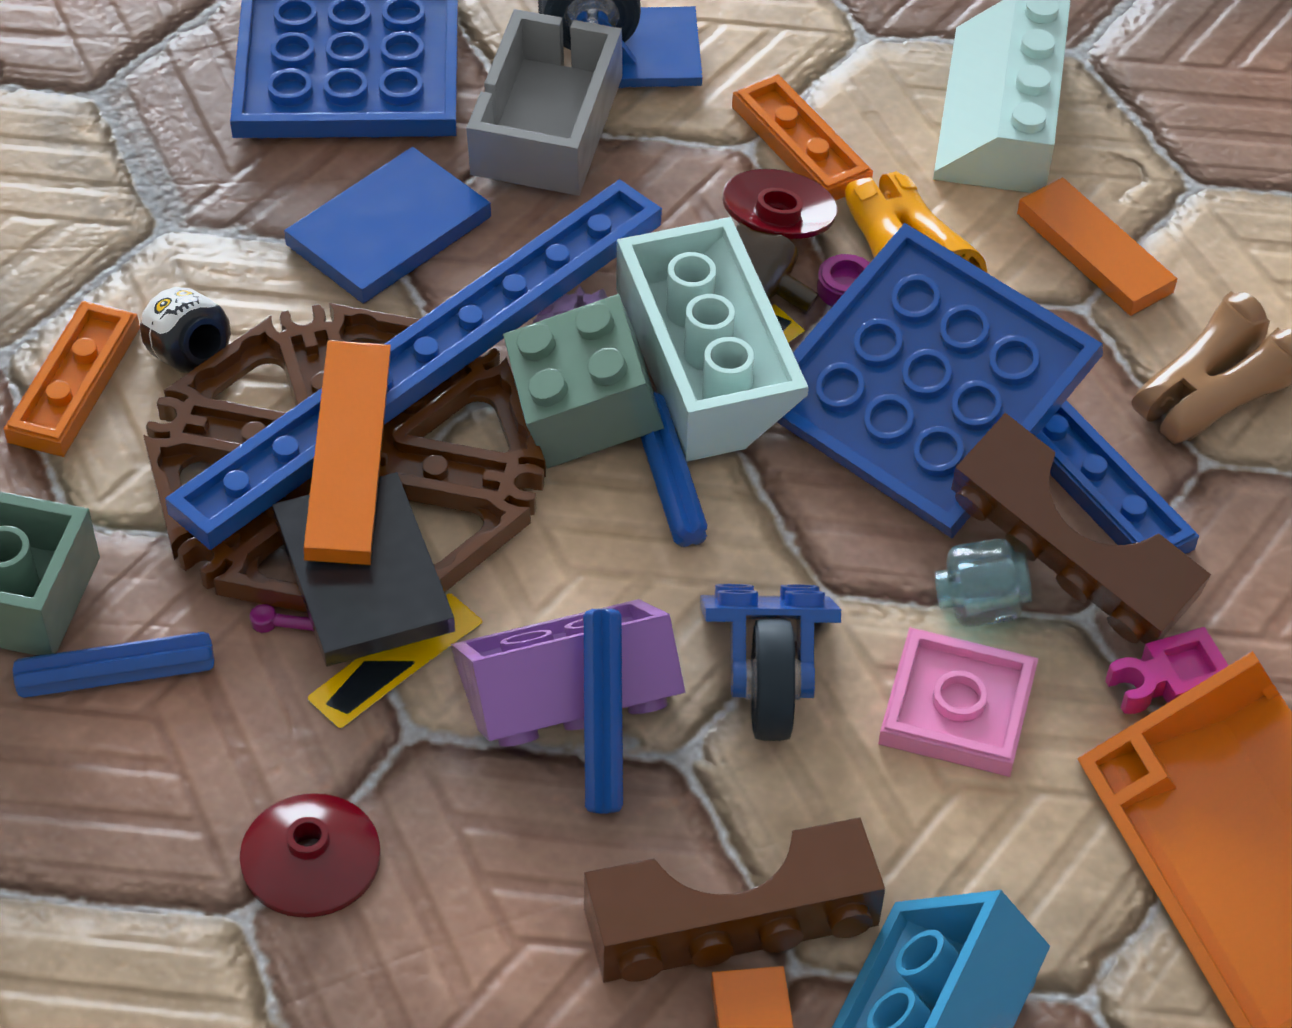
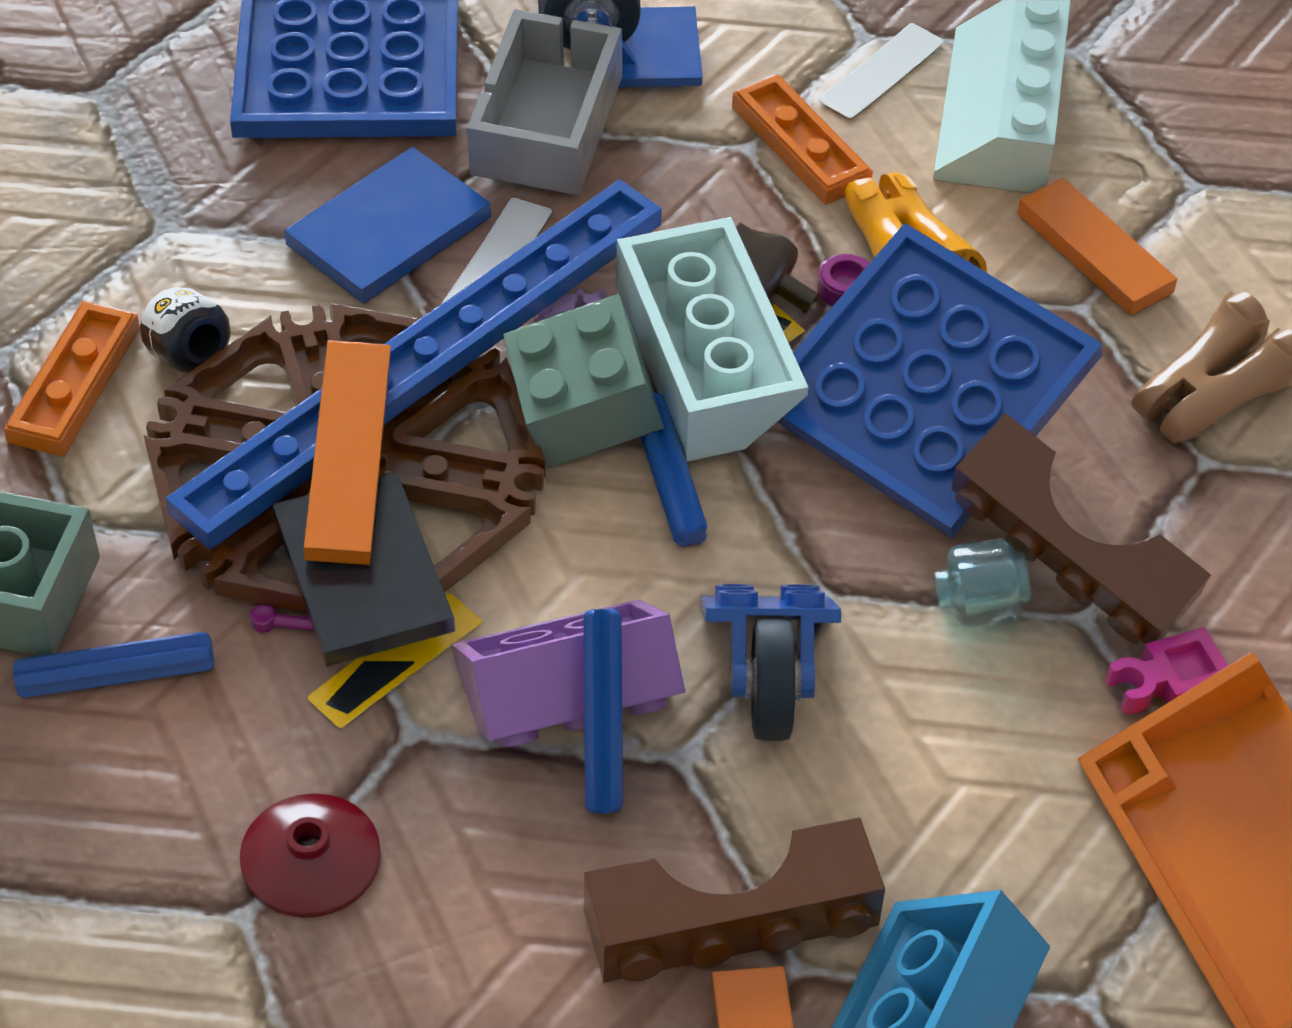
dark red dish [722,169,837,239] -> none
bright pink tile [878,627,1038,777] -> none
blue tile [1036,400,1199,554] -> none
none -> white sticker [442,198,552,303]
none -> white sticker [818,23,944,118]

